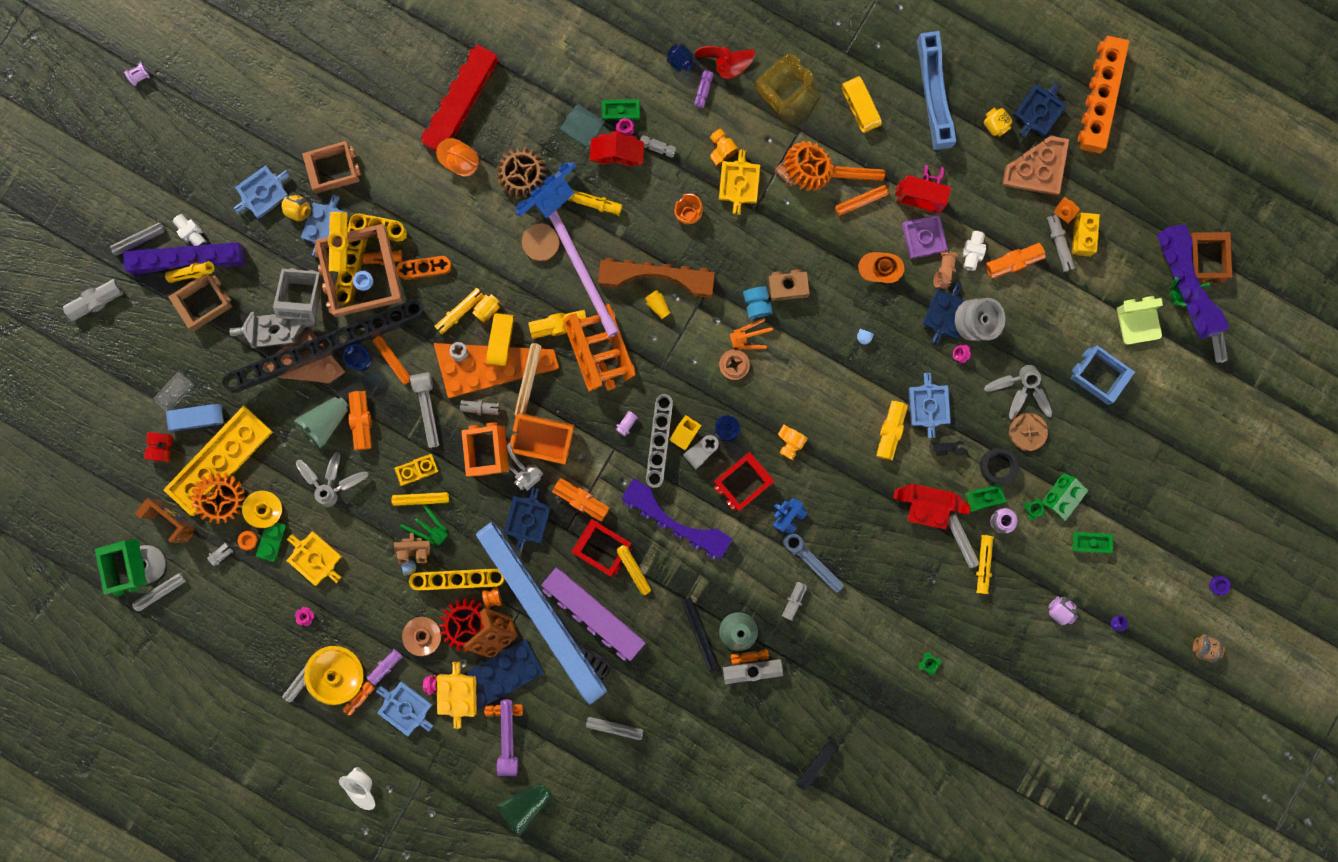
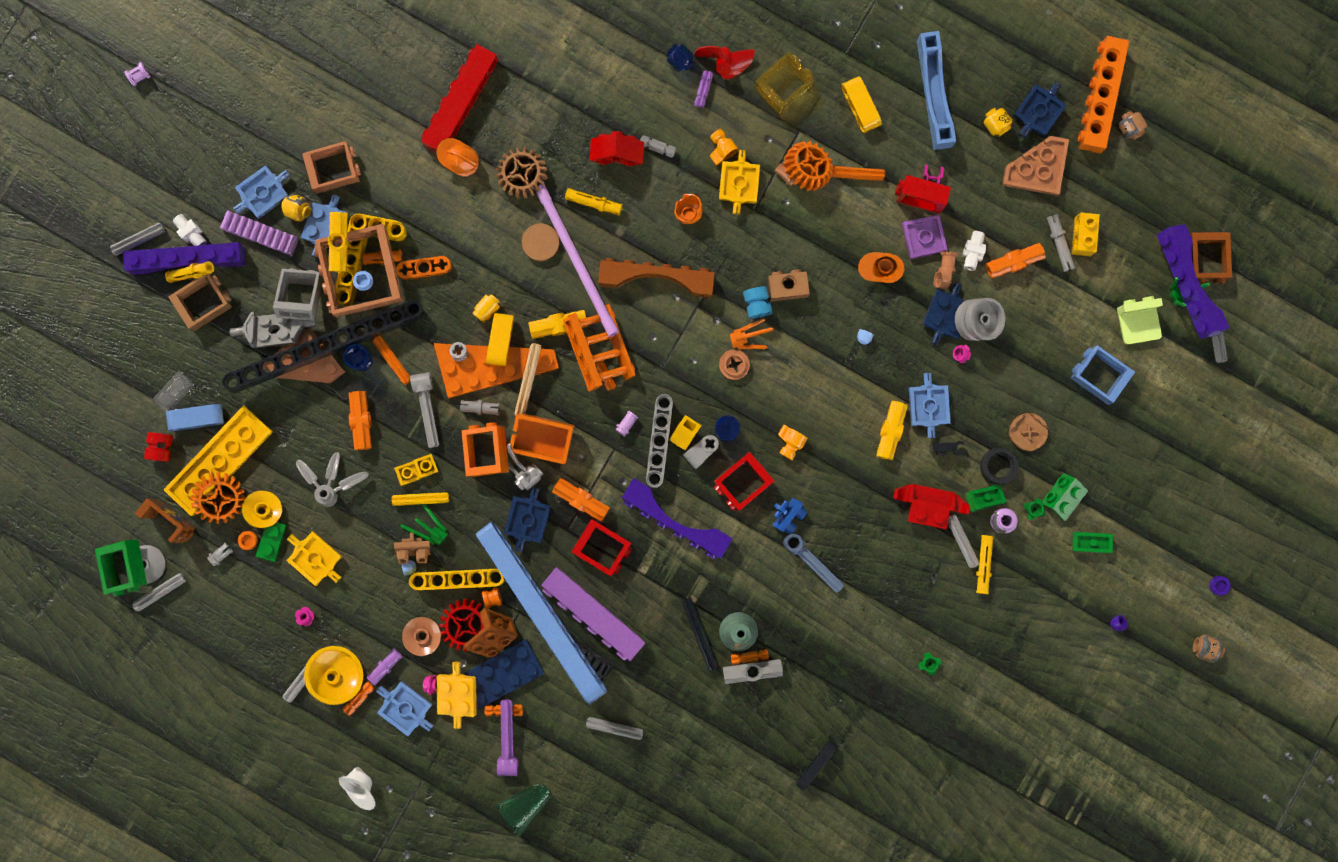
light grey piece [63,279,123,321] -> none
sand green cone [294,397,348,449] -> none
yellow pin [434,288,484,335] -> none
blue bracket [514,162,576,218] -> none
clear light blue piece [560,104,605,147] -> none
green plate [602,99,640,121] -> none
dark pink plate [616,118,634,136] -> none
yellow axle [617,545,651,595] -> none
yellow cone [644,290,671,319] -> none
light grey axle [782,582,807,621] -> none
orange axle [835,185,889,216] -> none
light grey plant [984,365,1052,420] -> none
lavender head [1048,596,1078,625] -> none
orange bracket [1054,197,1080,224] -> none
none -> lavender gear [220,211,299,256]
none -> medium nougat head [1119,111,1147,141]

